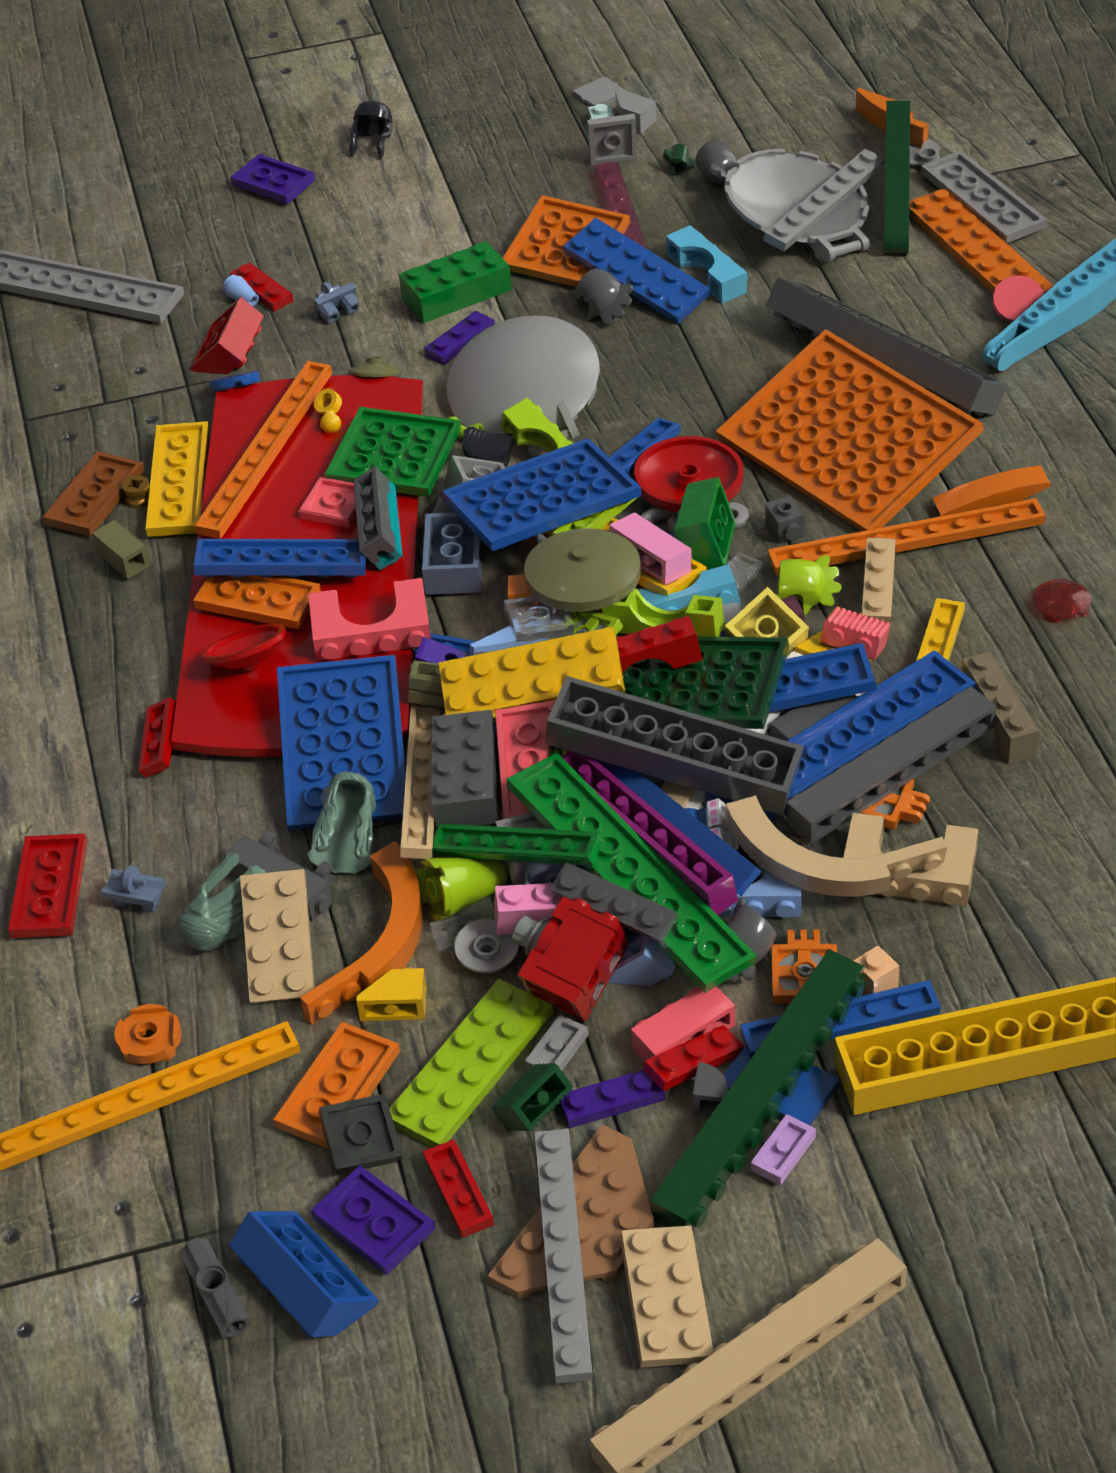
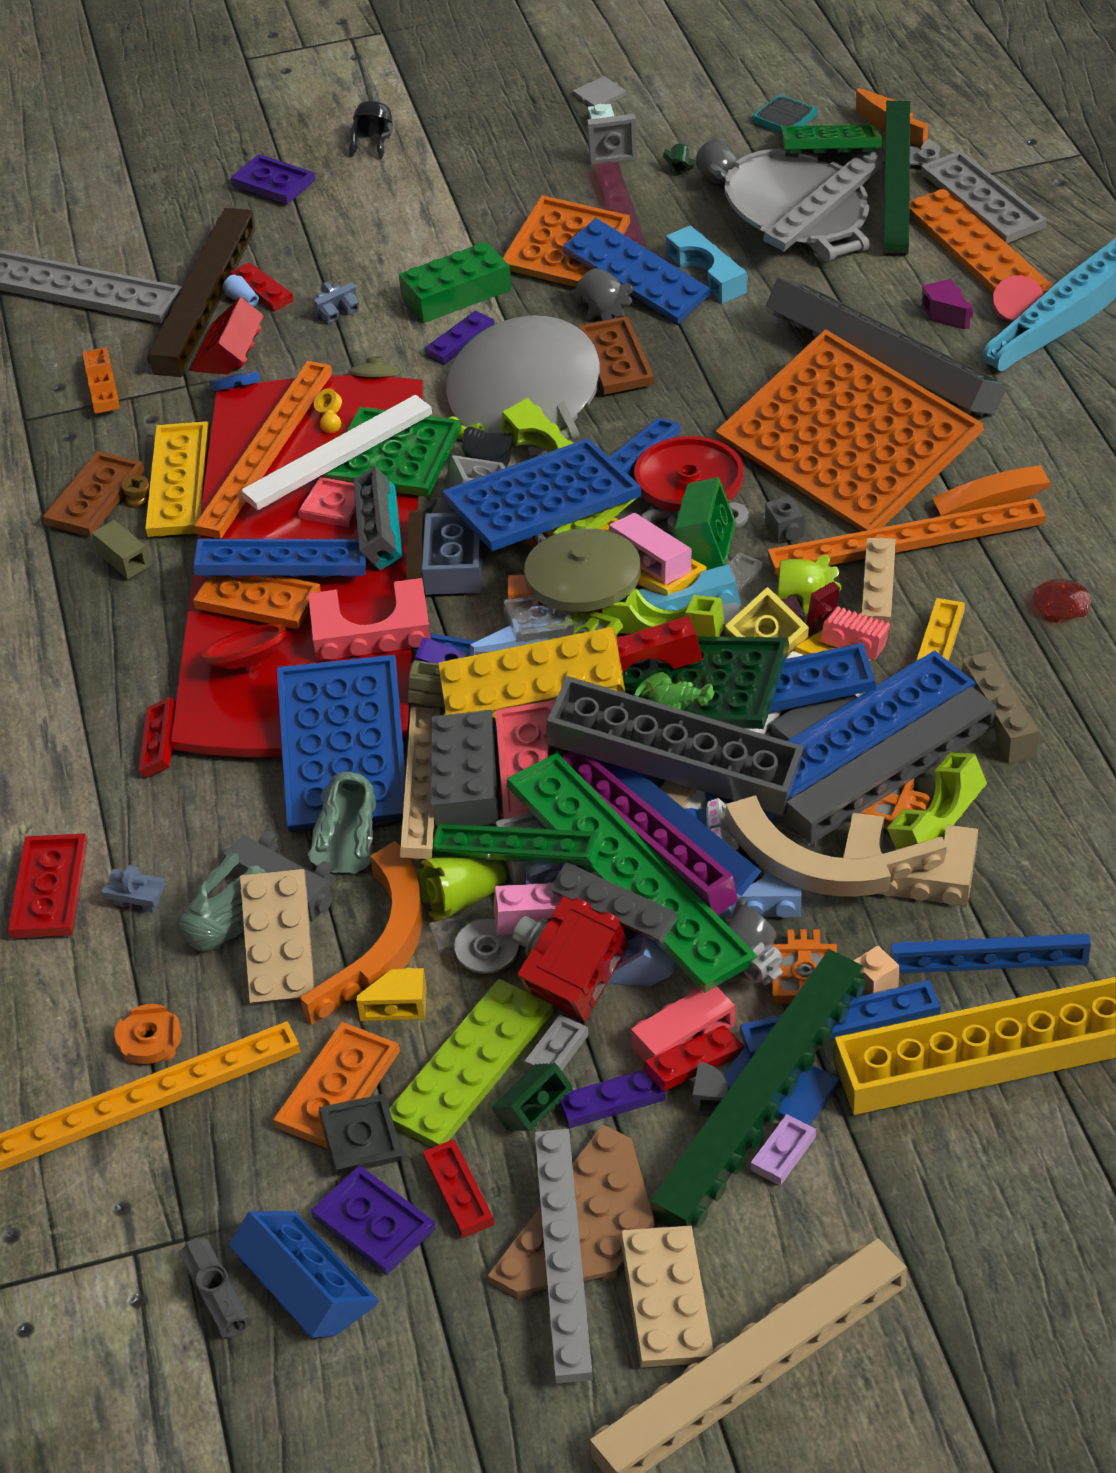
light grey slope [615,88,657,134] -> none
none -> orange slope [82,347,120,414]
none -> dark brown brick [147,208,255,377]
none -> white tile [241,395,432,510]
none -> dark brown beam [407,510,424,581]
none -> dark orange plate [578,316,654,395]
none -> bright green animal [634,672,714,710]
none -> light grey gear [744,942,783,985]
none -> tile [752,94,817,133]
none -> green plate [781,124,882,153]
none -> dark red plate [806,581,840,637]
none -> lime arch [887,752,987,850]
none -> blue plate [891,934,1091,974]
none -> magenta slope [921,279,973,329]

